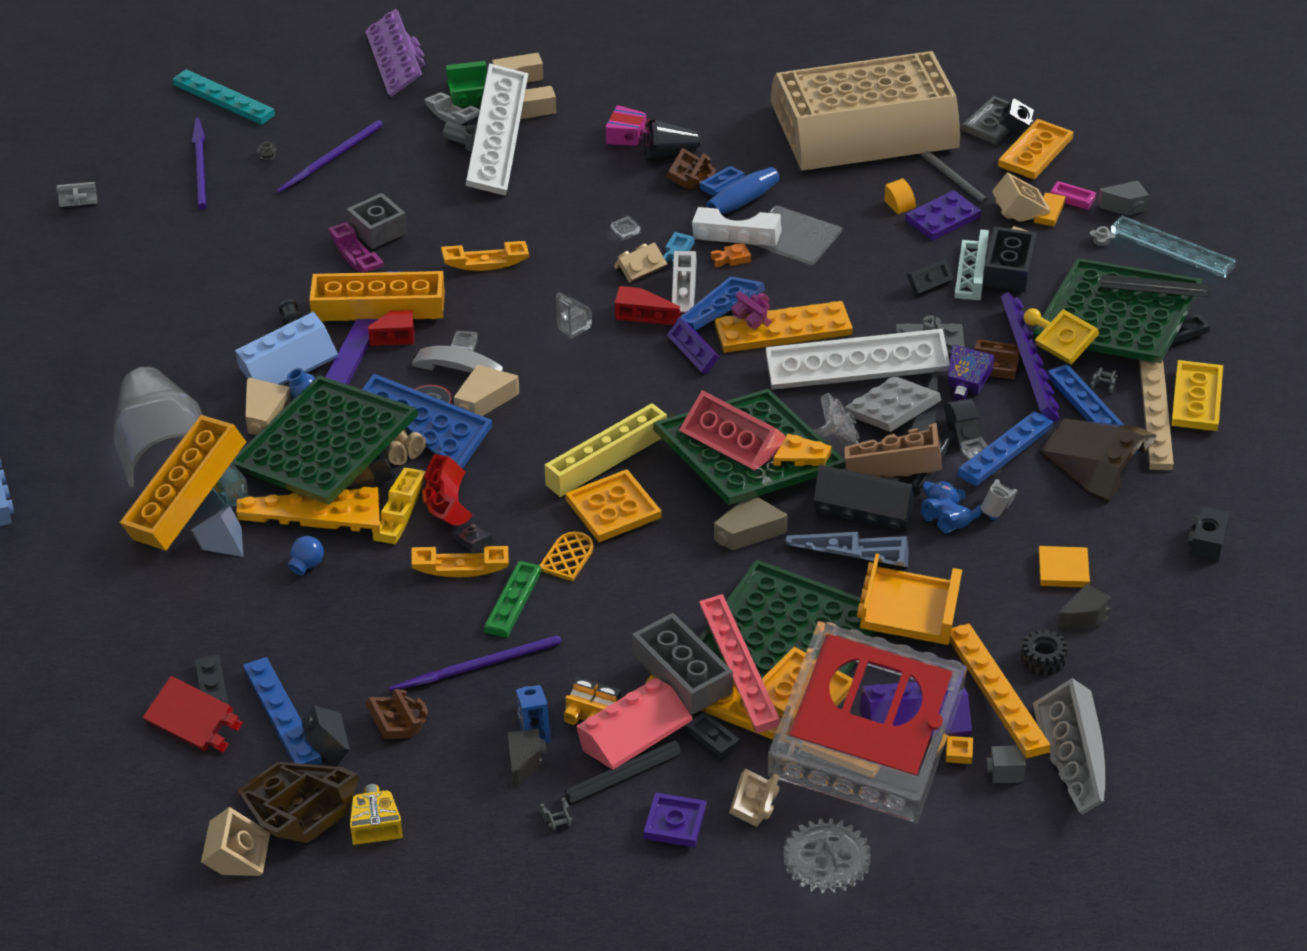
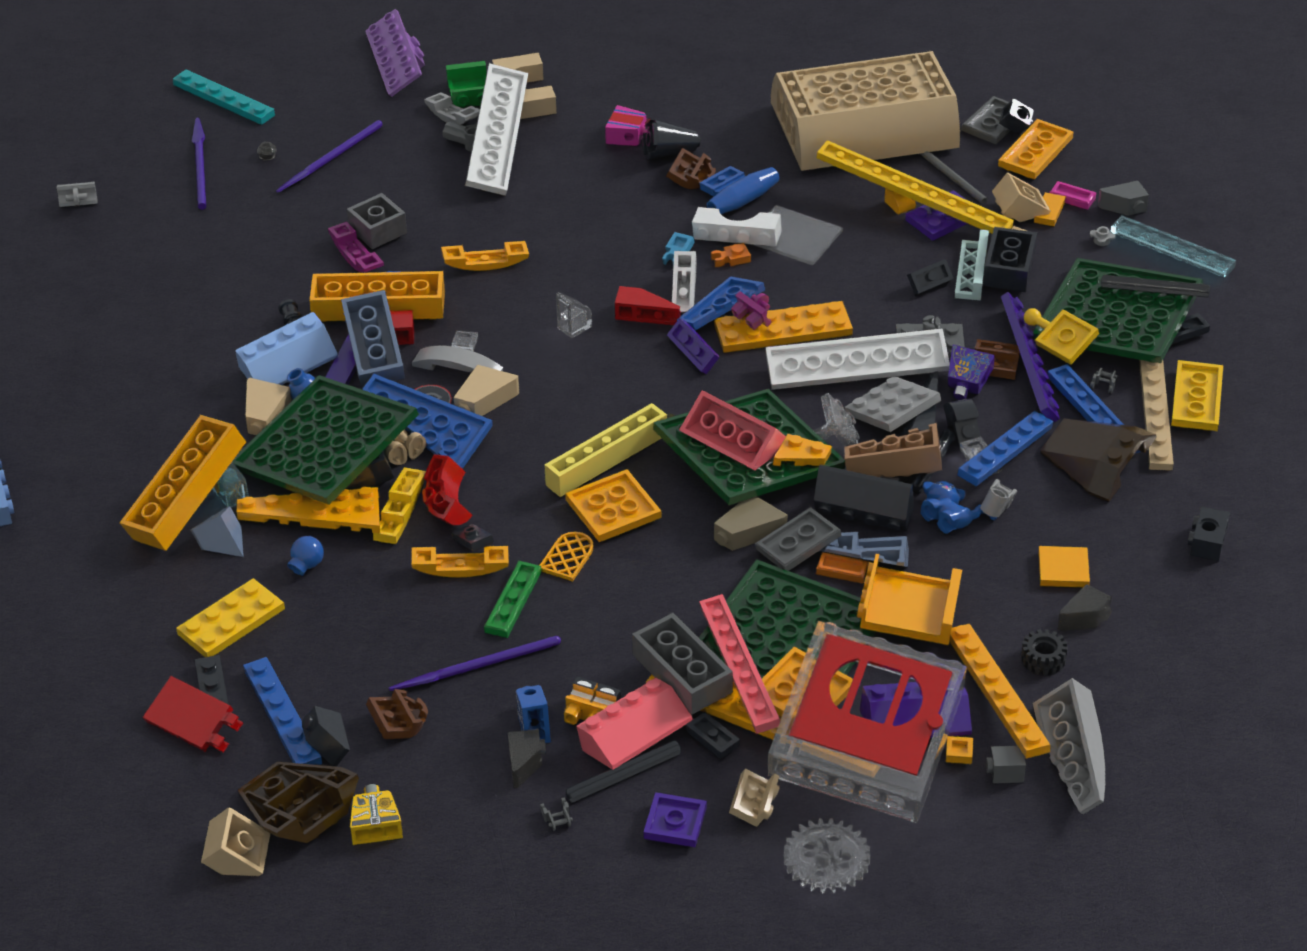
clear windscreen [114,366,203,487] -> none
clear tile [611,216,640,240] -> none
tan bracket [614,242,667,283] -> none
none -> yellow plate [176,578,285,657]
none -> sand blue brick [341,290,405,388]
none -> dark grey tile [755,507,842,571]
none -> yellow plate [816,140,1014,234]
none -> orange tile [816,552,869,583]

